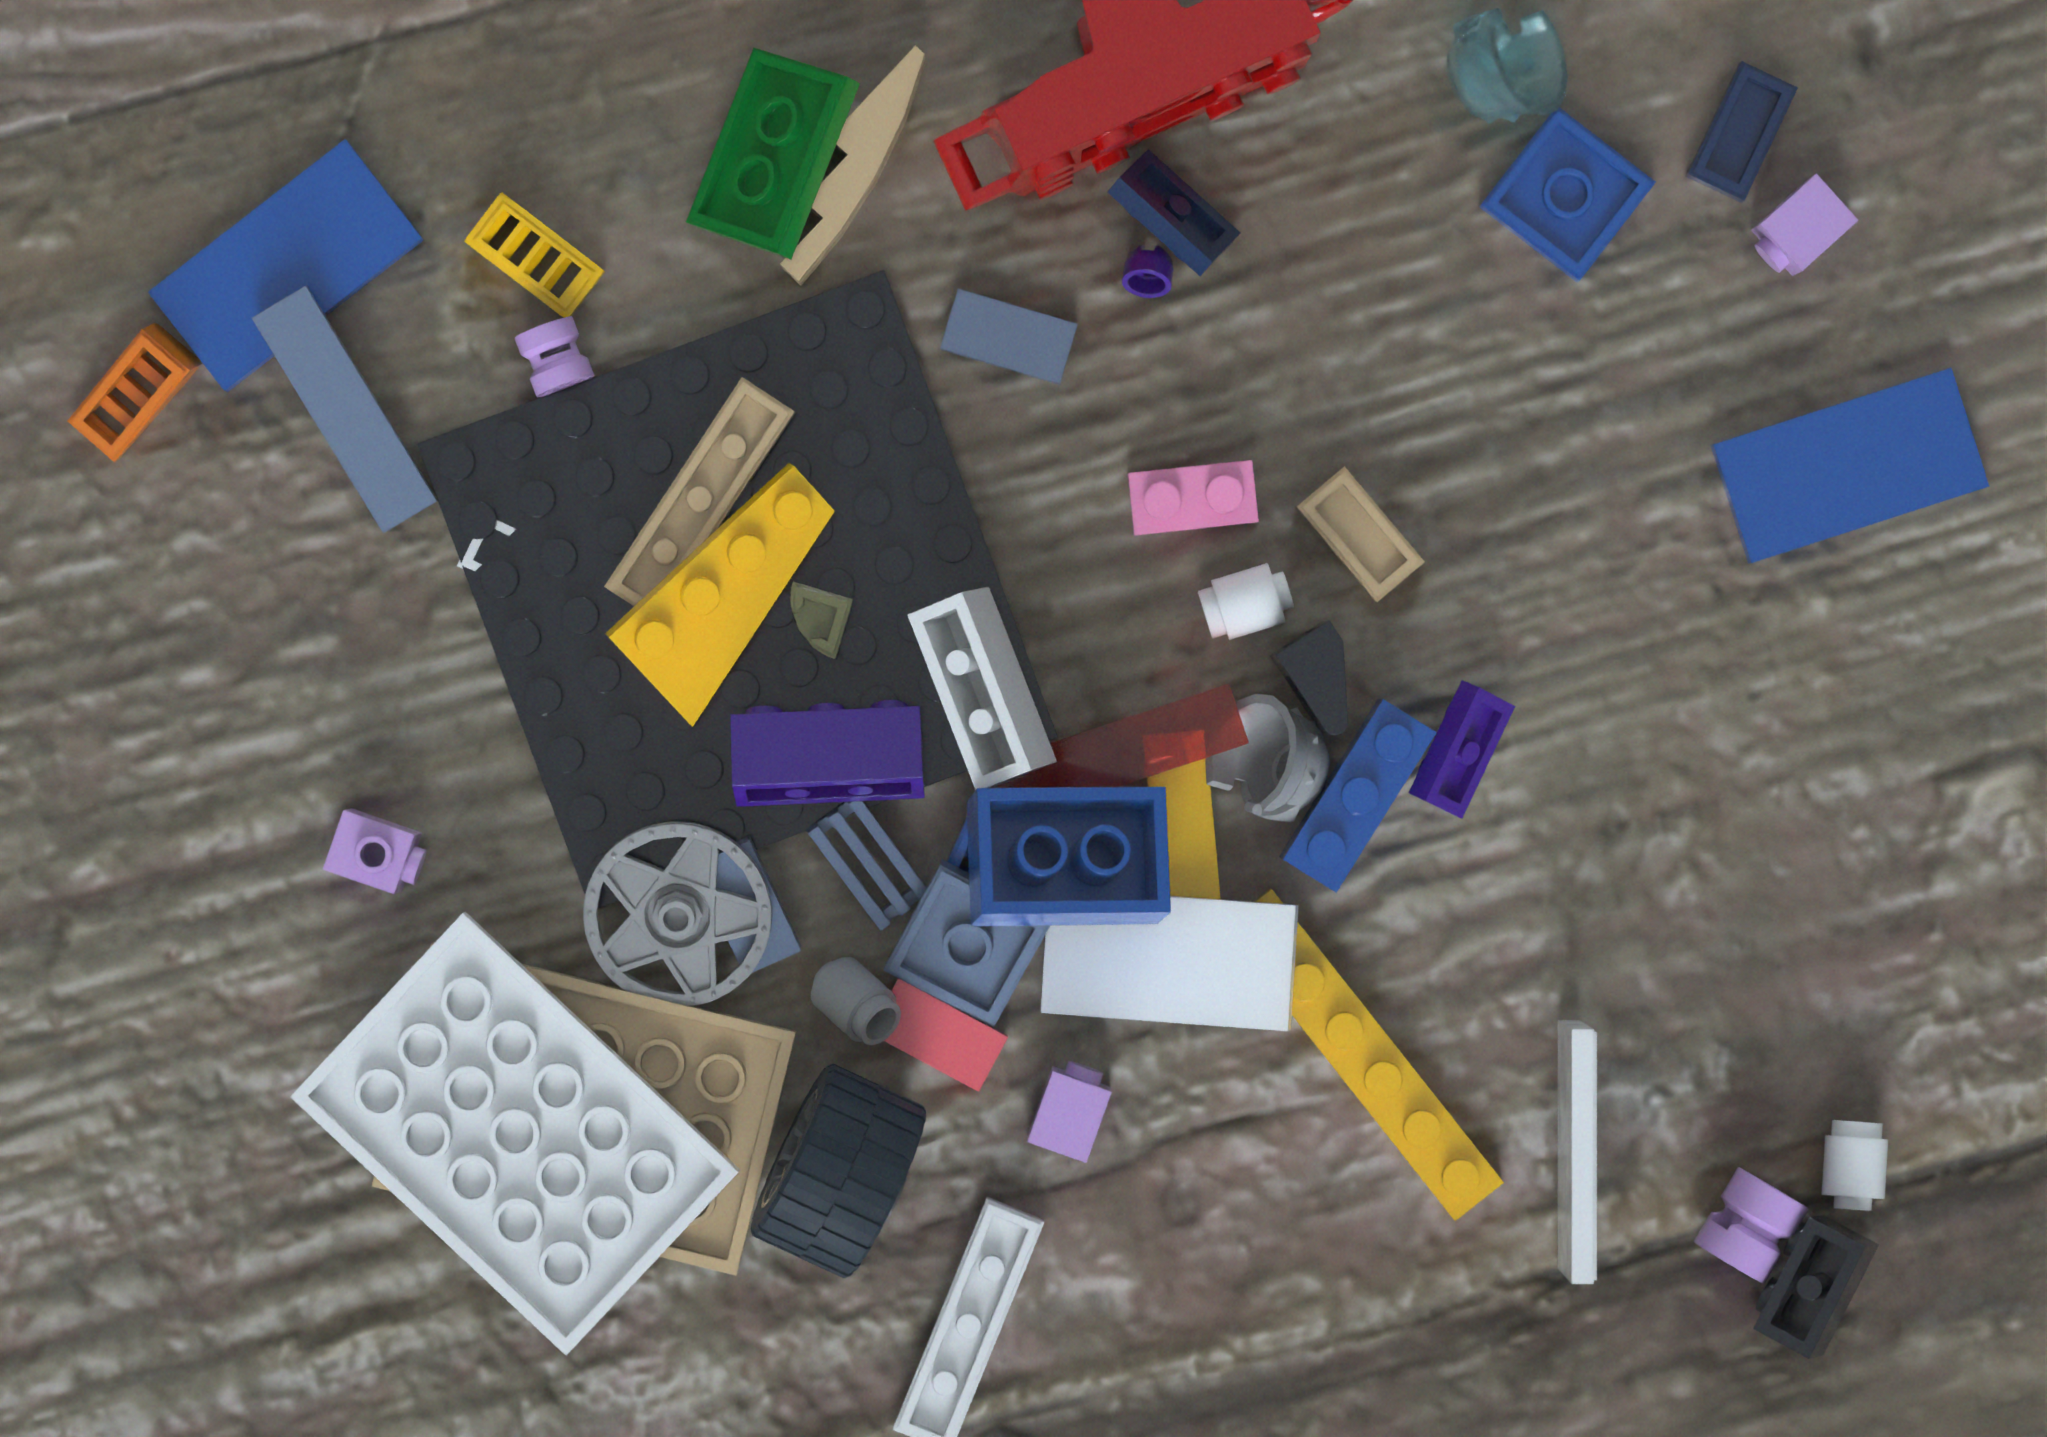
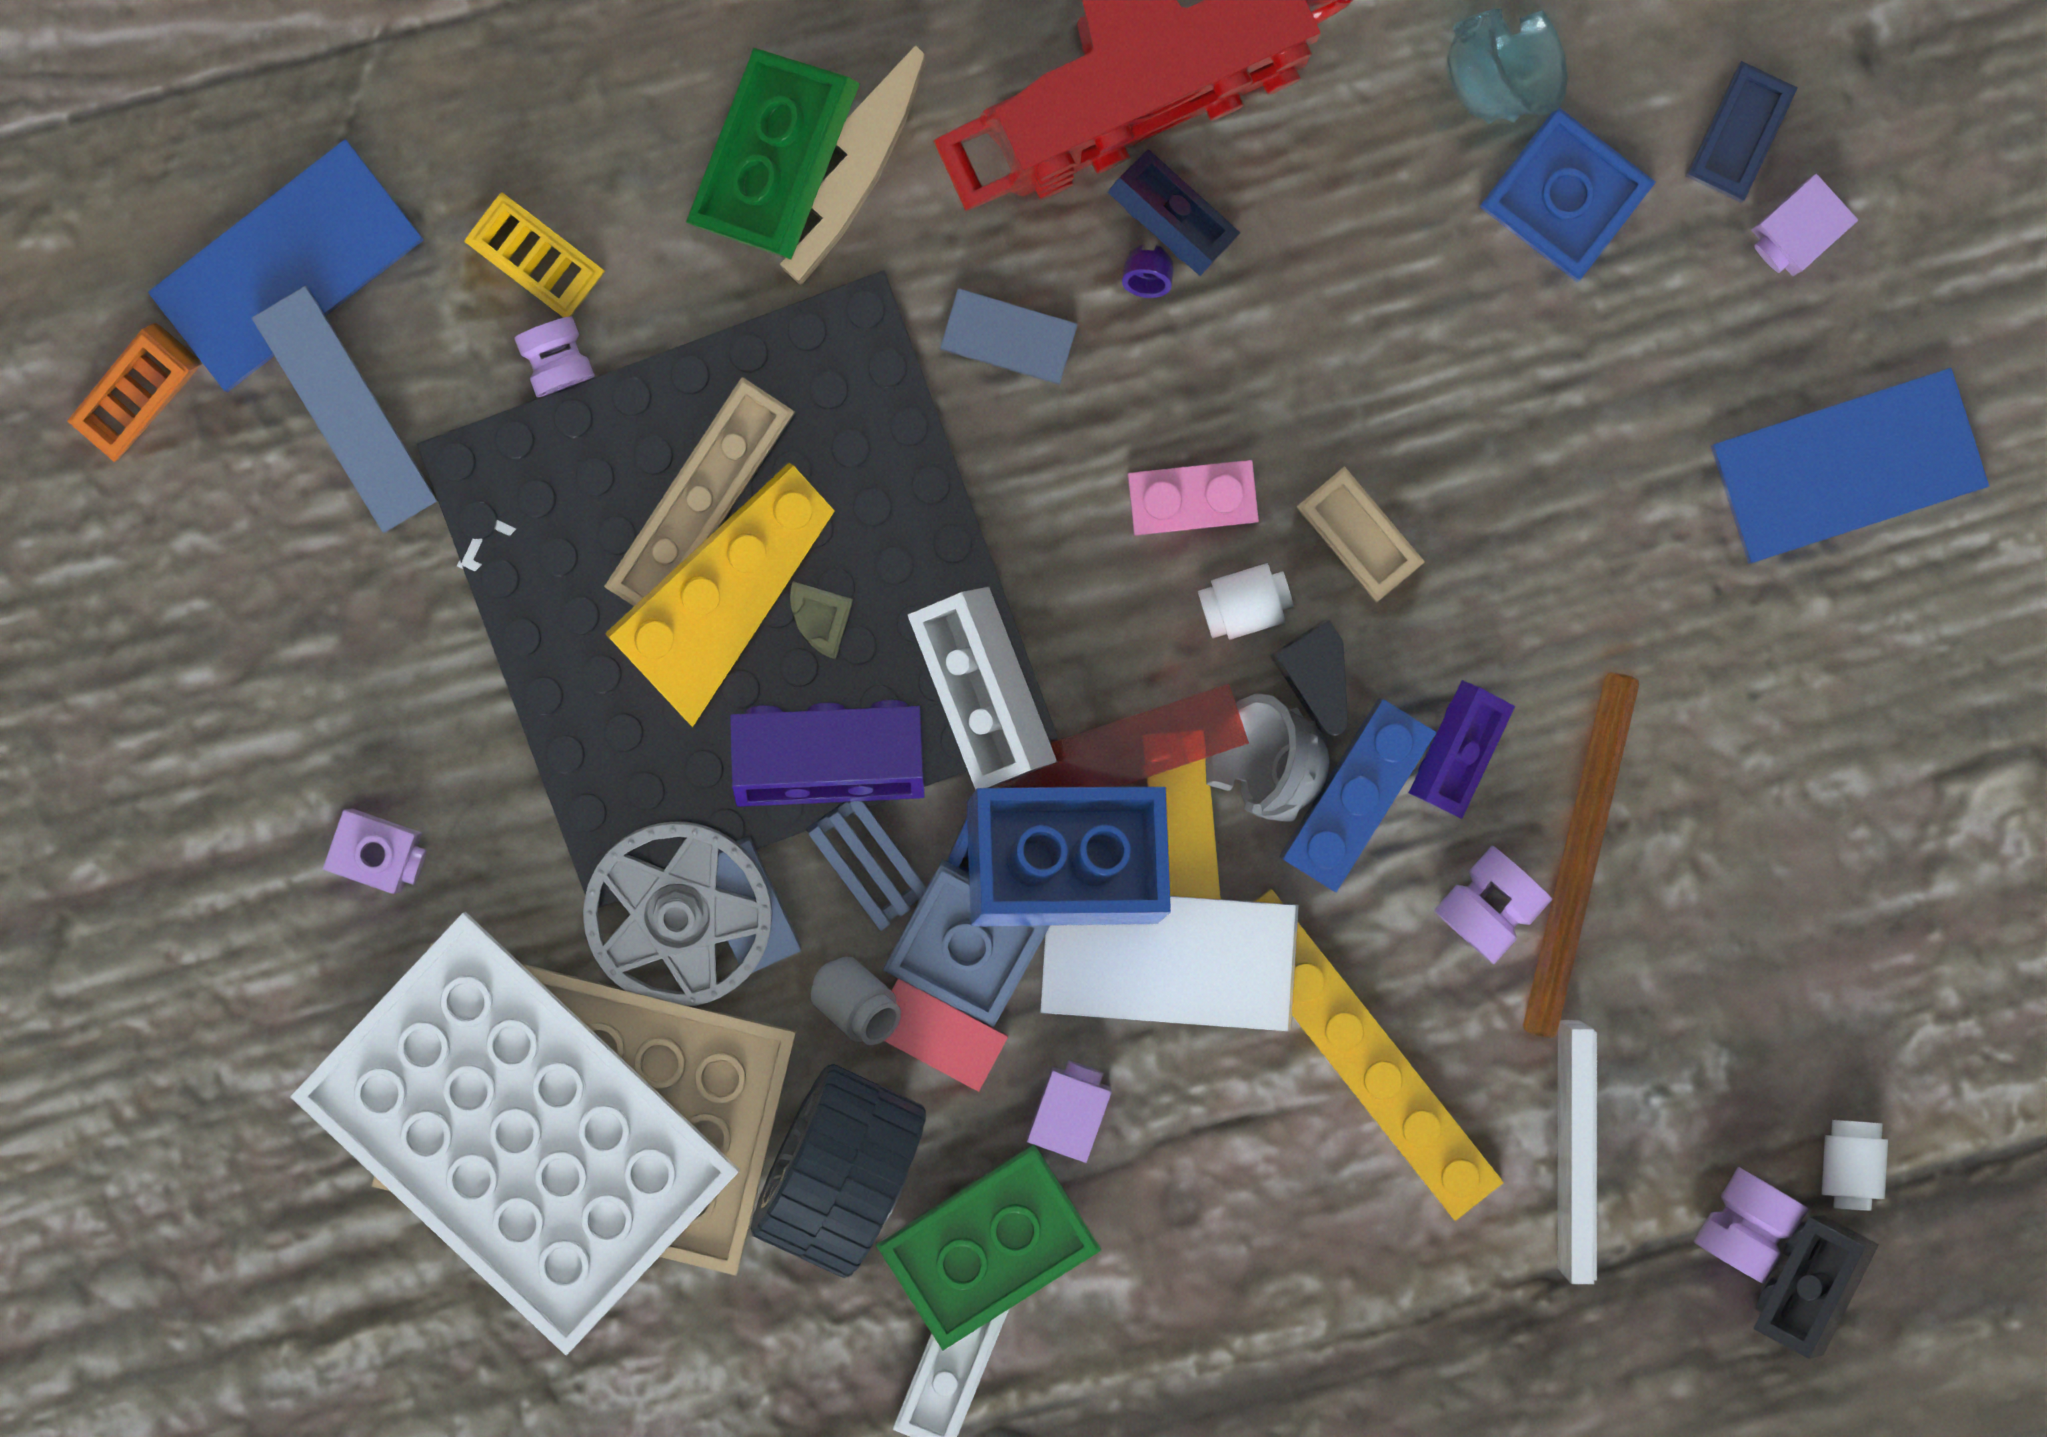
none -> green tile [876,1144,1102,1351]
none -> lavender wheel [1433,845,1553,964]
none -> clear orange axle [1523,672,1639,1038]

